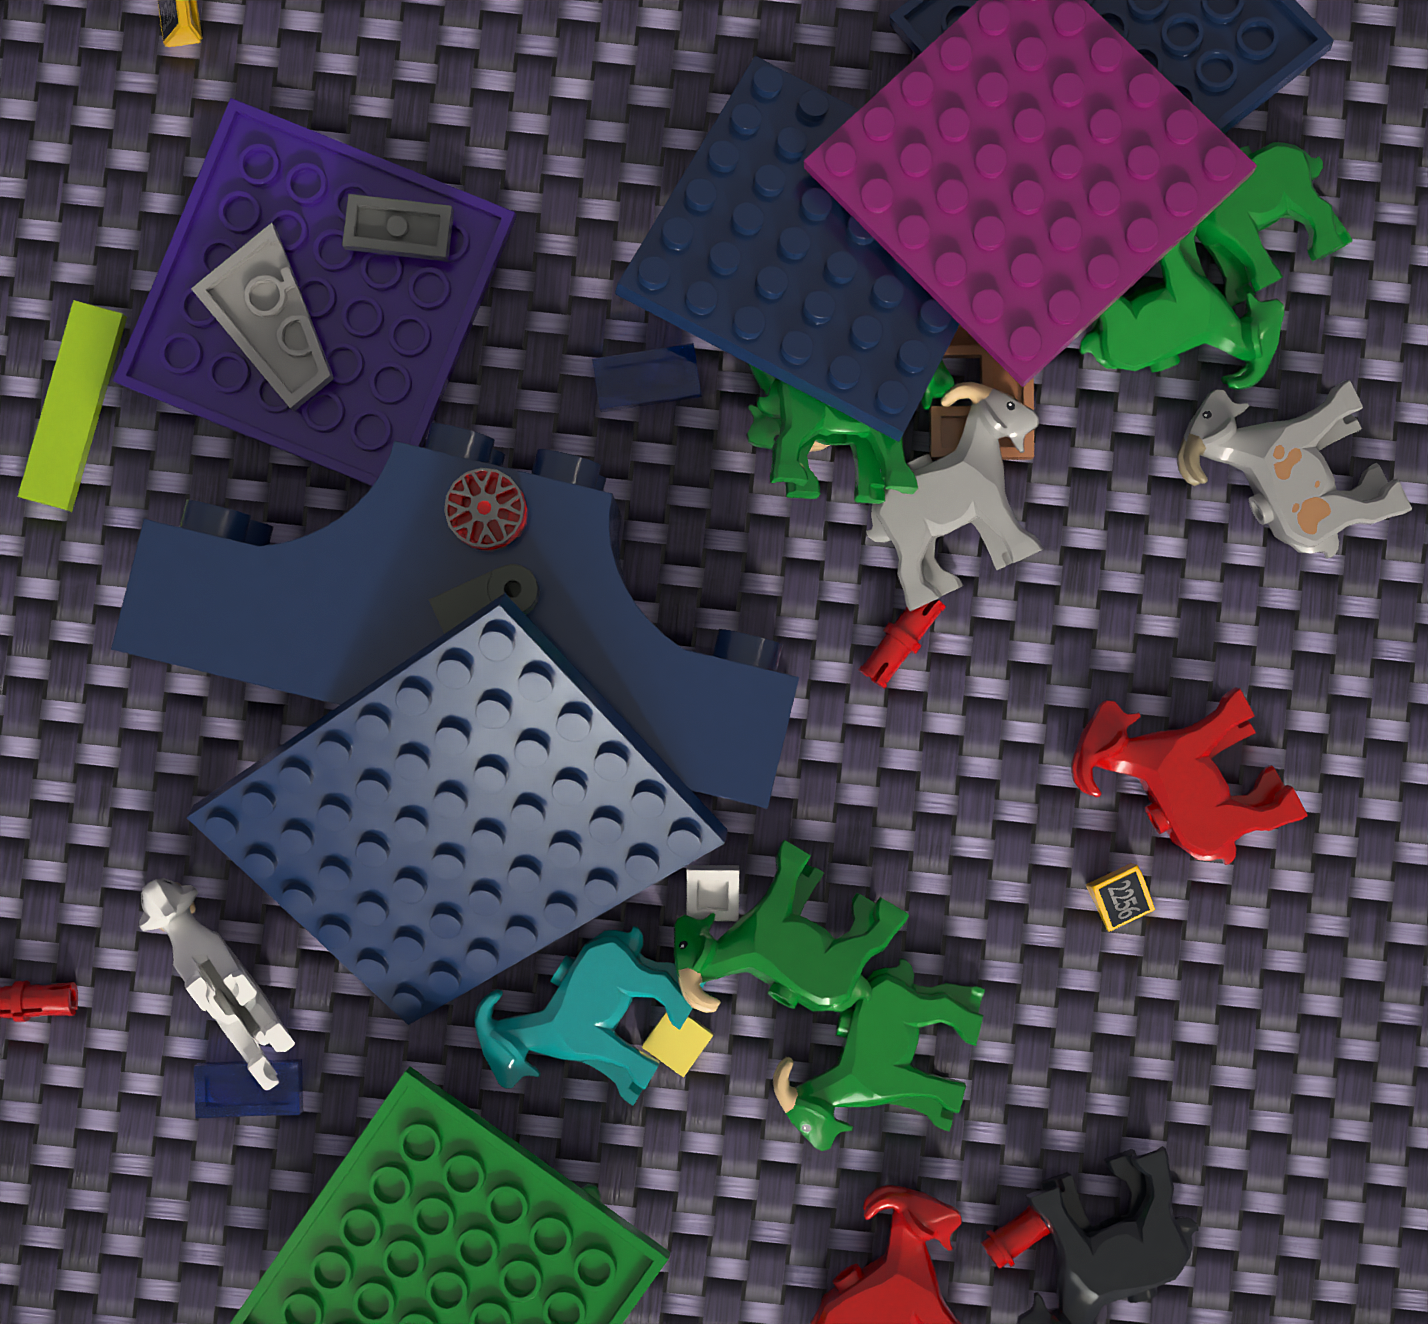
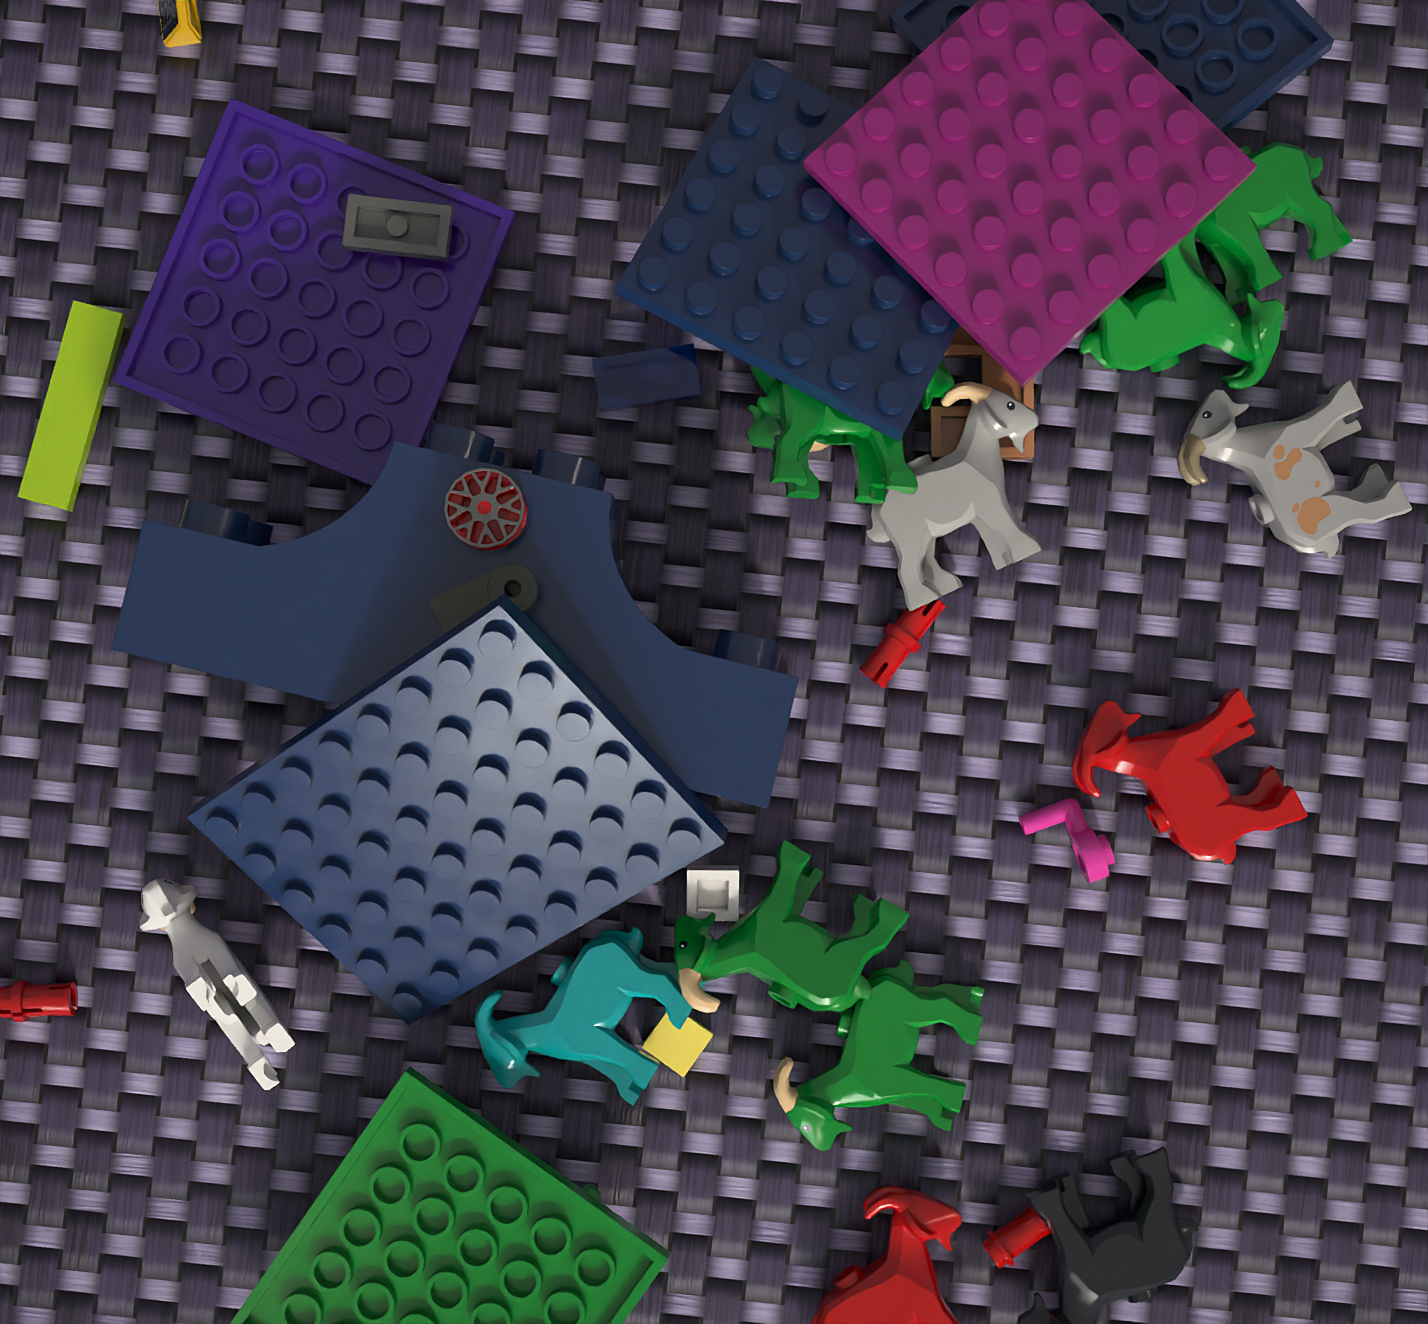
light grey wing [191,223,334,411] -> none
clear blue plate [194,1059,304,1118] -> none
slope [1086,863,1155,932] -> none
none -> dark pink plate [1018,798,1115,883]

